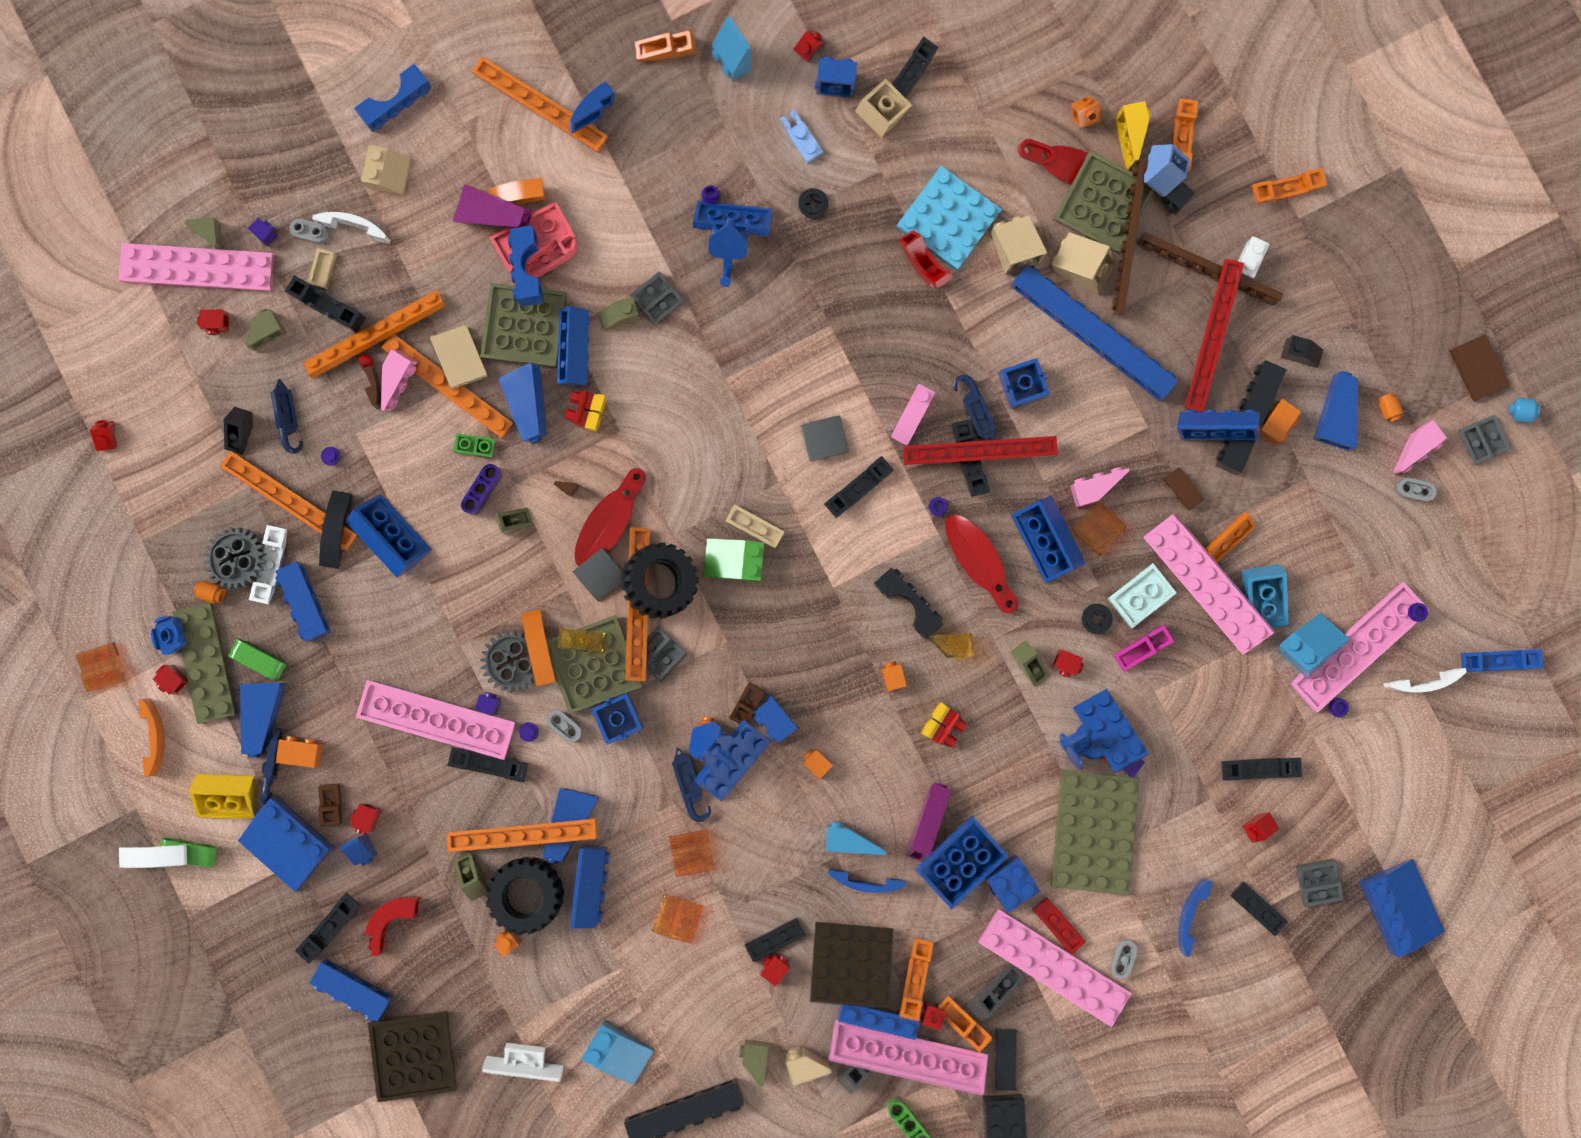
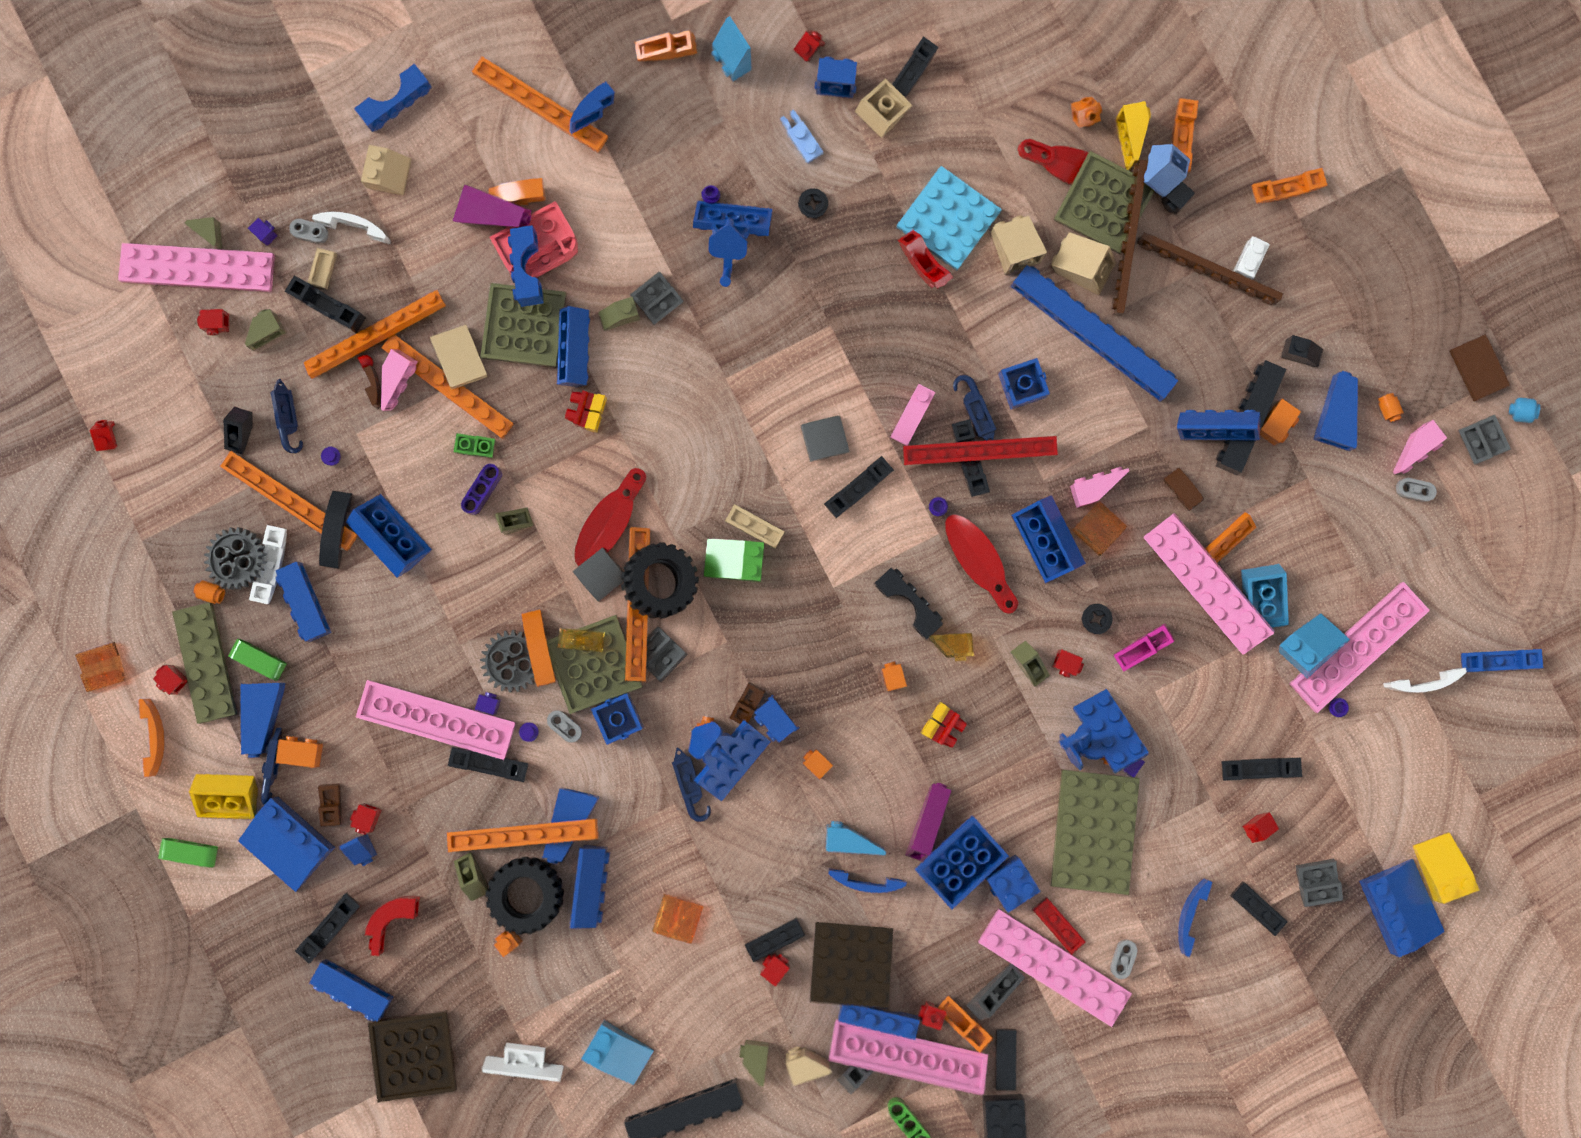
white slope [119,845,187,868] -> none
blue plate [151,616,186,655] -> none
blue slope [498,363,547,444] -> none
reddish brown slope [554,481,579,497] -> none
clear orange slope [669,830,715,877] -> none
orange slope [899,938,934,1021] -> none
light aqua tile [1107,563,1177,629] -> none
red plate [1184,258,1244,412] -> none
dark purple plate [1408,603,1428,622] -> none
none -> yellow slope [1413,832,1479,904]

